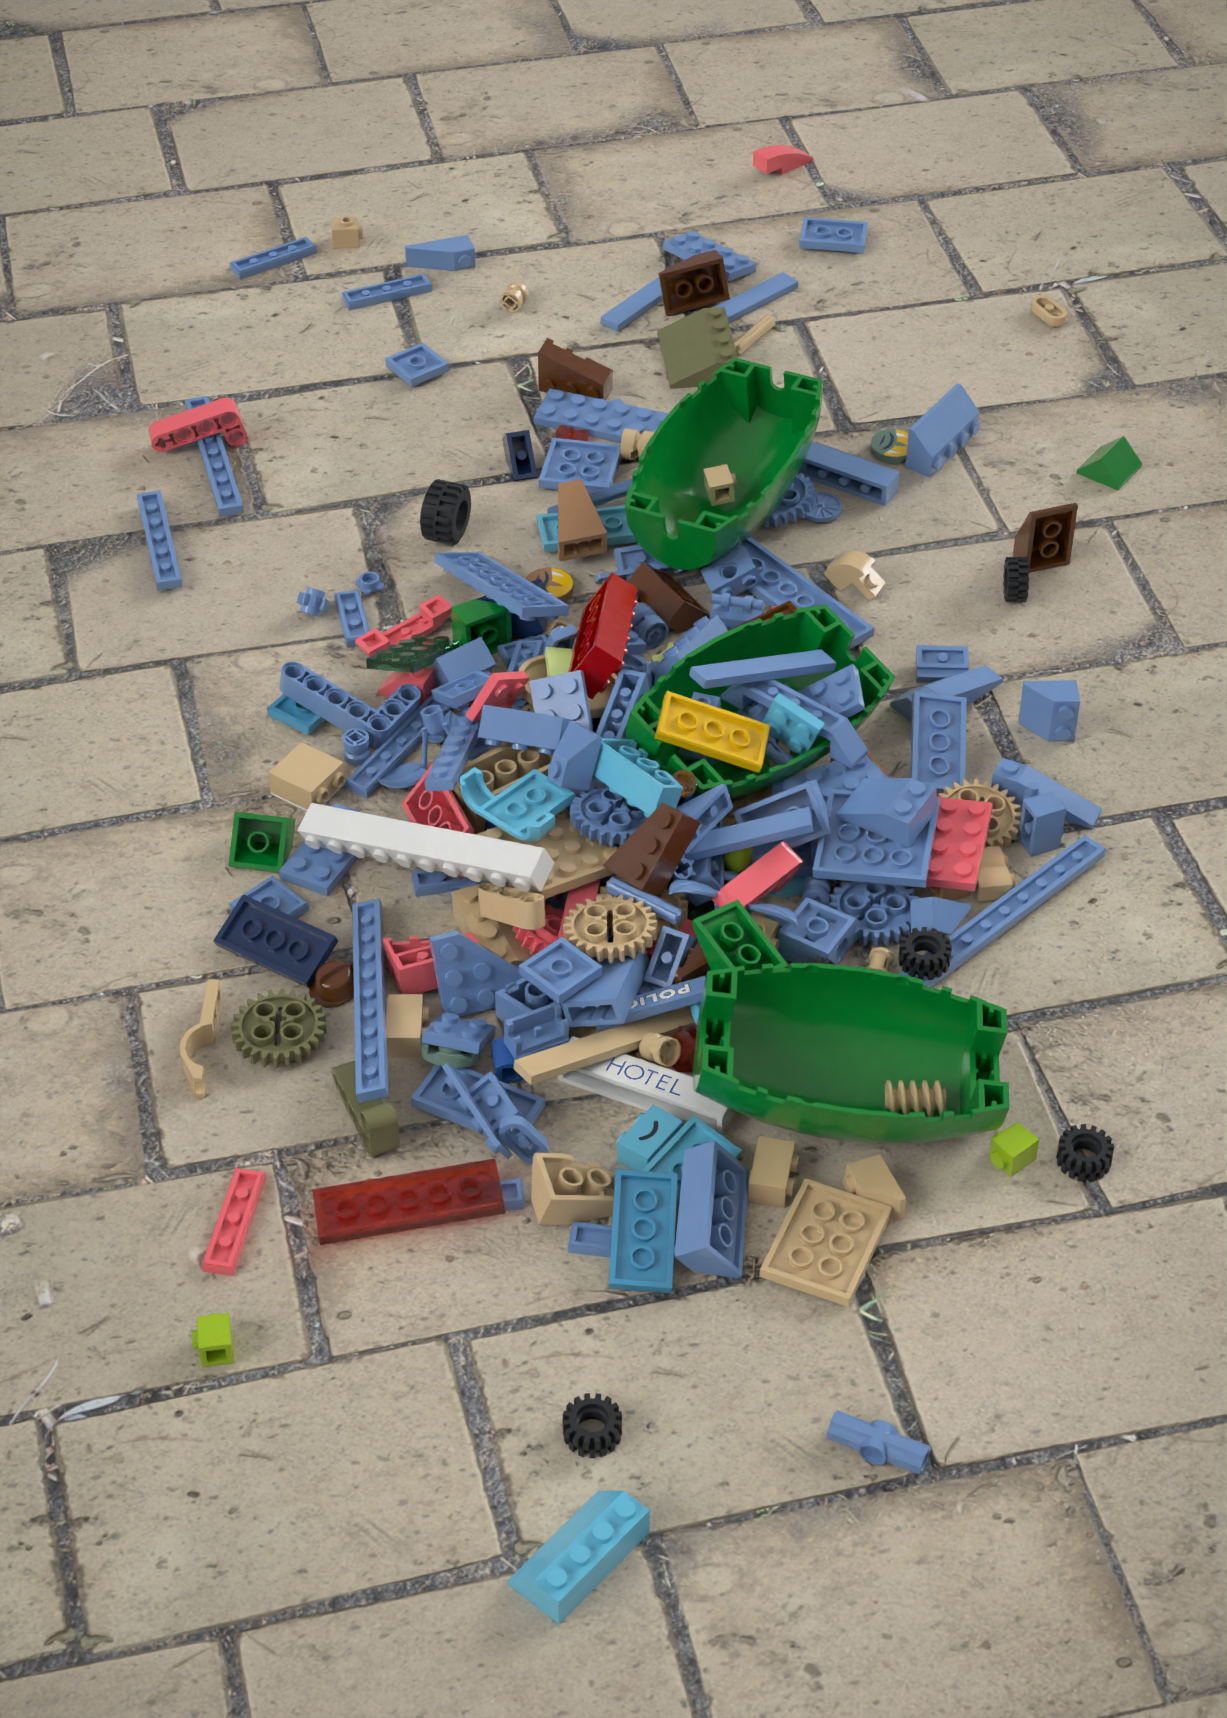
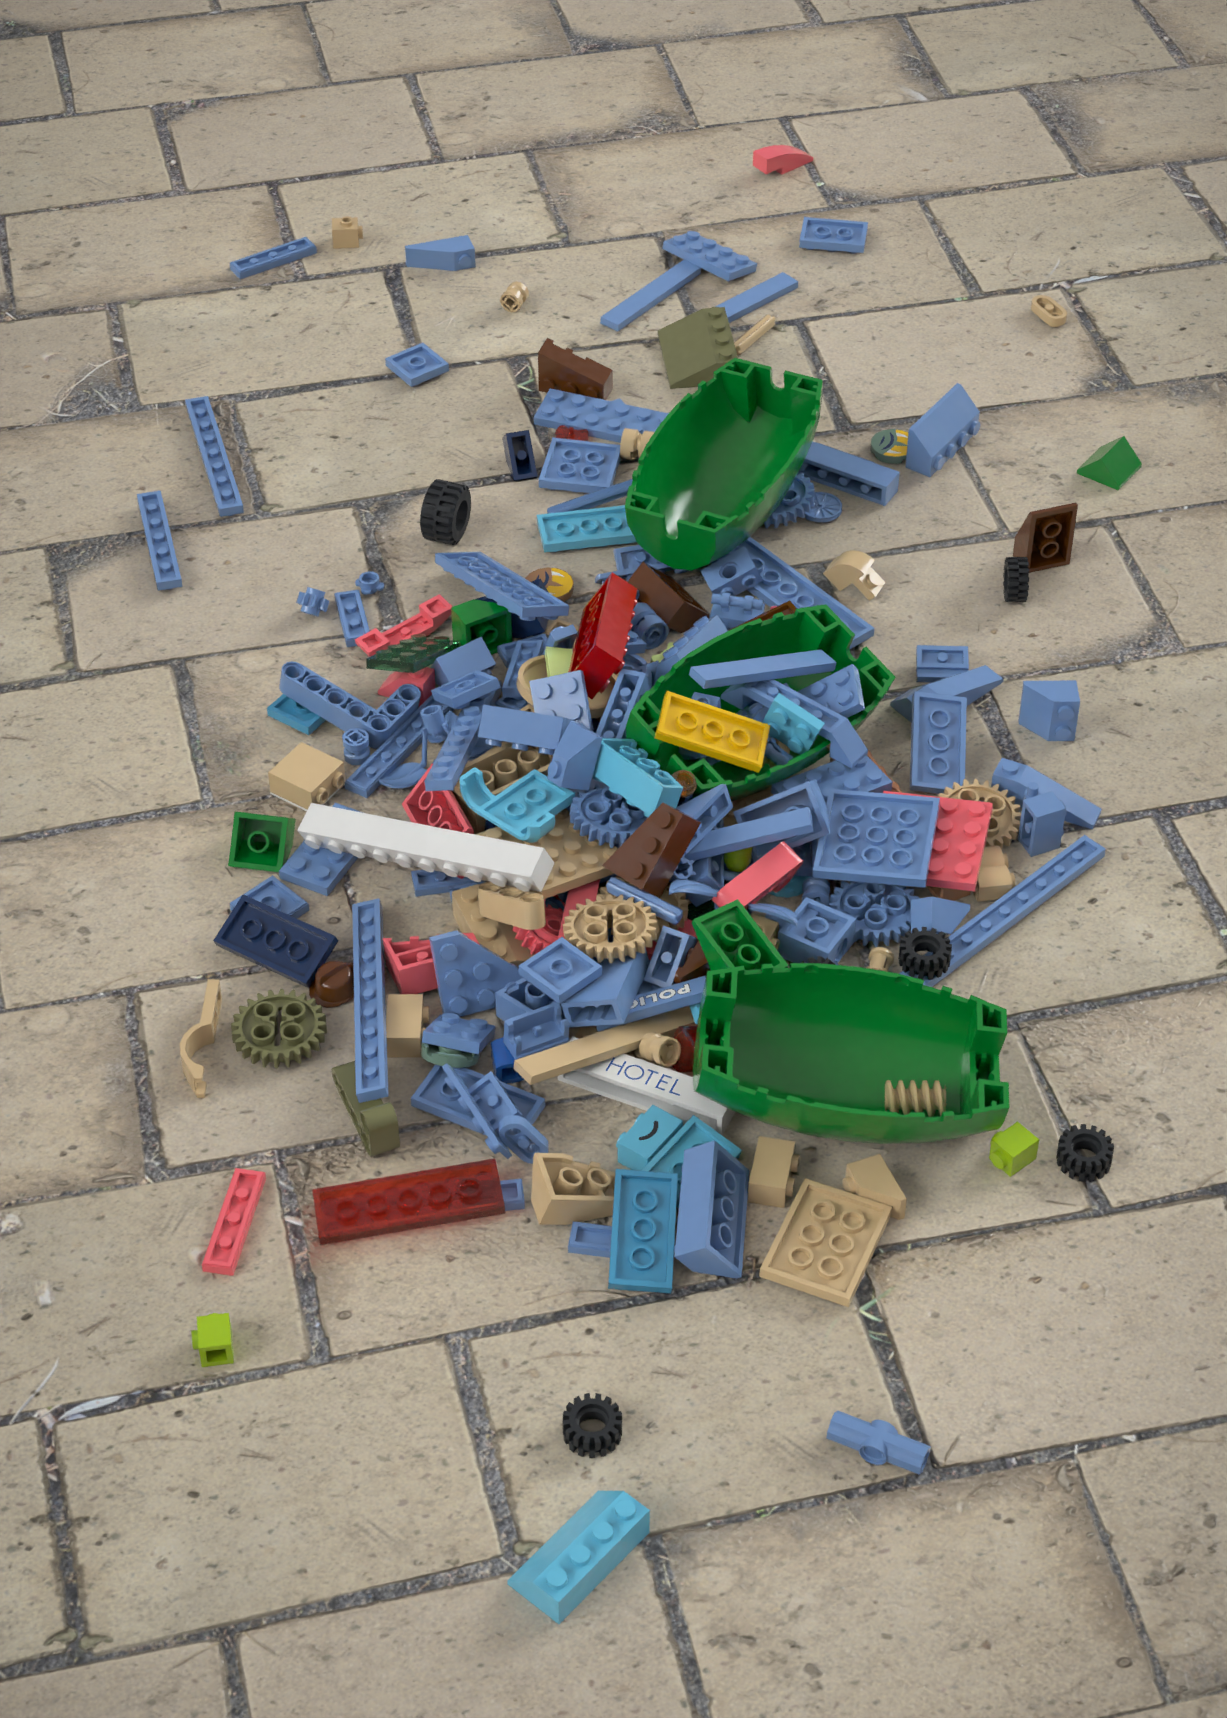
coral beam [148,398,247,452] -> none
medium blue tile [341,273,432,310] -> none
coral plate [466,671,530,722] -> none
medium nougat slope [558,479,607,561] -> none
reddish brown slope [658,249,730,316] -> none
tan brick [703,464,737,506] -> none
medium blue slope [836,778,937,847] -> none

